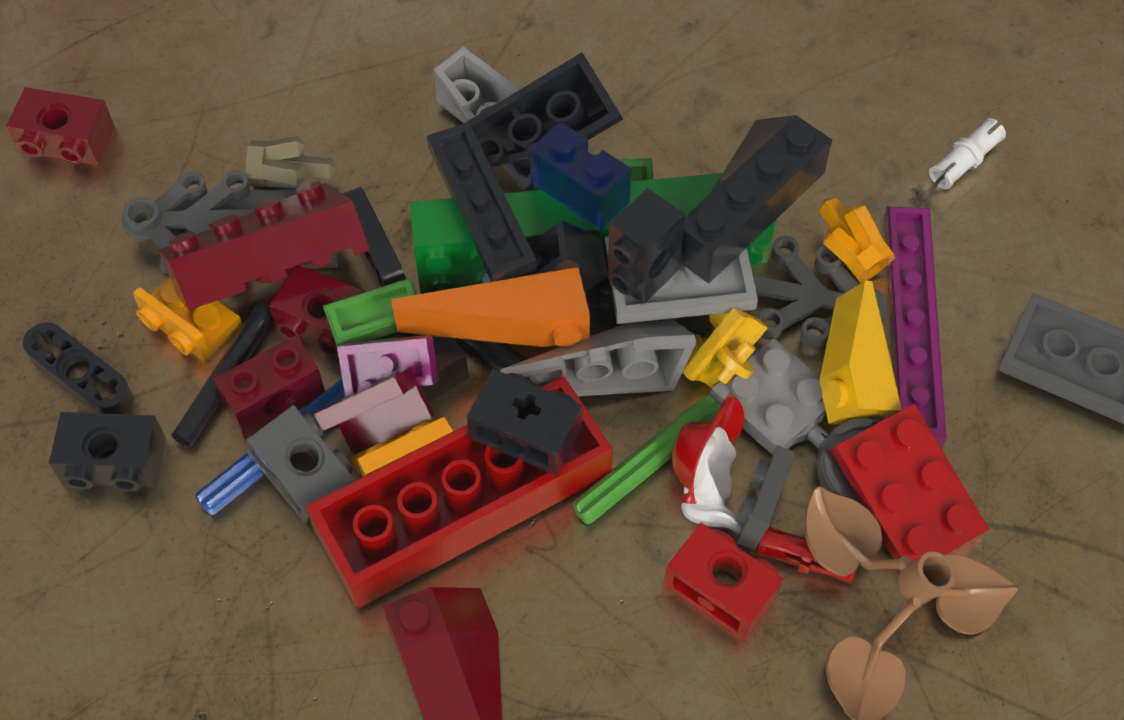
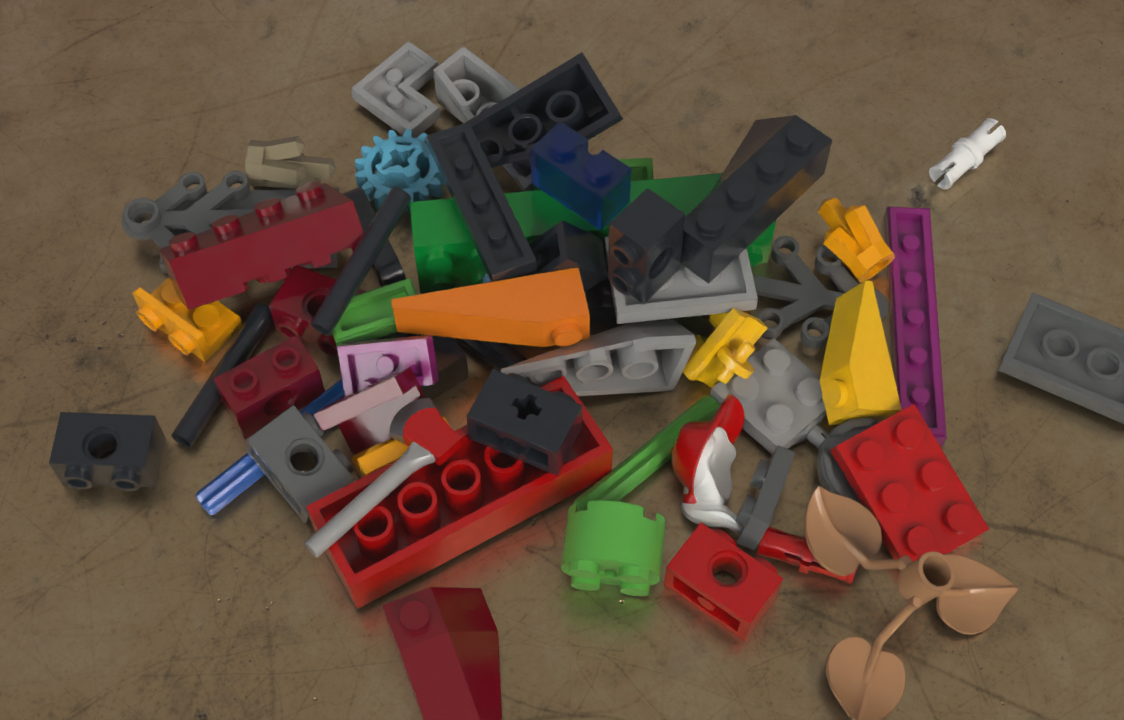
dark red brick [6,87,115,165] -> none
black beam [23,322,133,414] -> none
none -> piece [304,398,463,558]
none -> black piece [310,187,412,336]
none -> light grey plate [351,41,440,138]
none -> medium azure gear [355,129,445,214]
none -> bright green brick [561,500,666,596]

